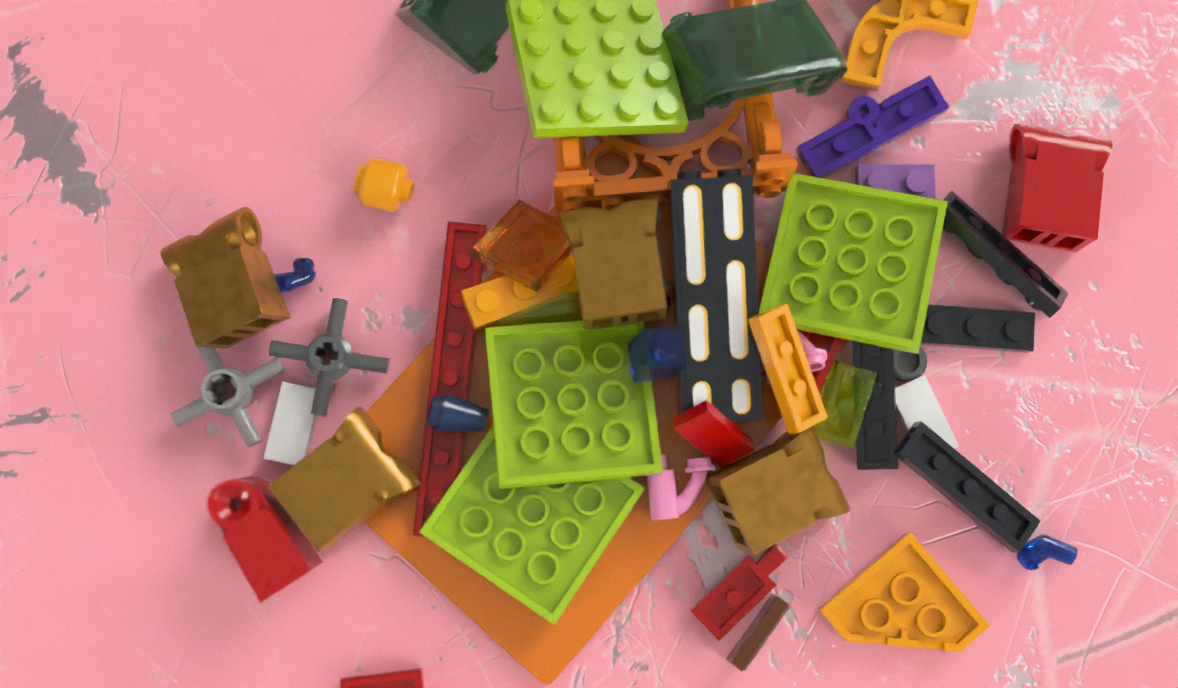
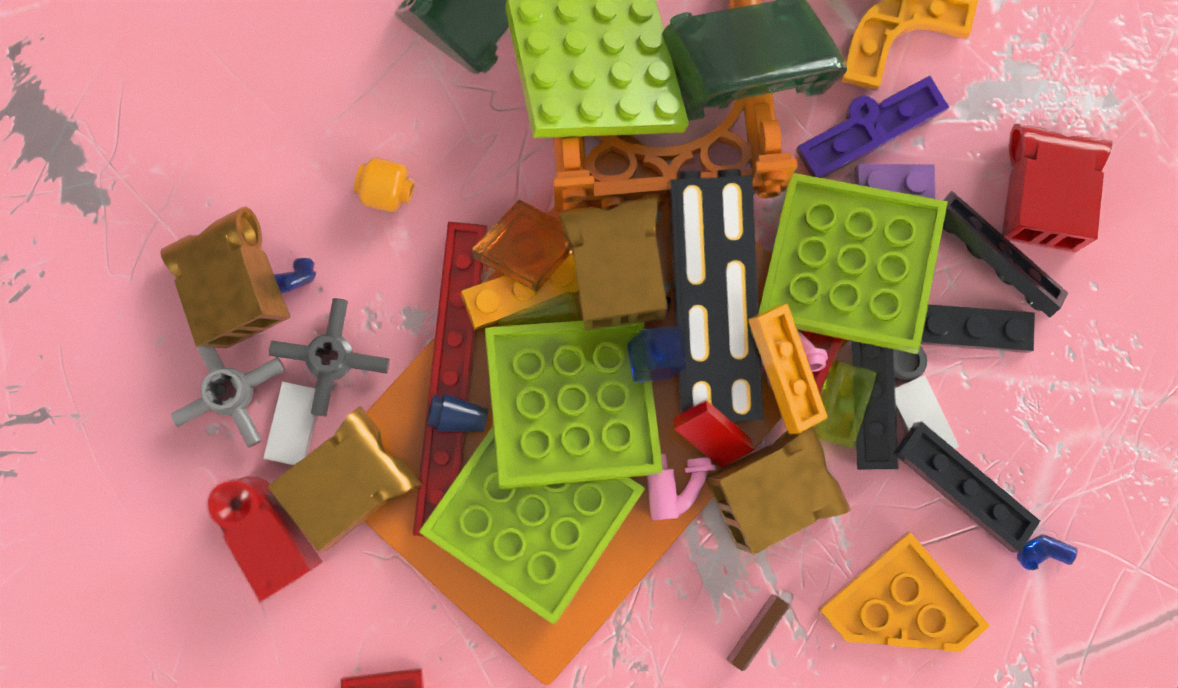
red plate [690,544,789,641] -> none

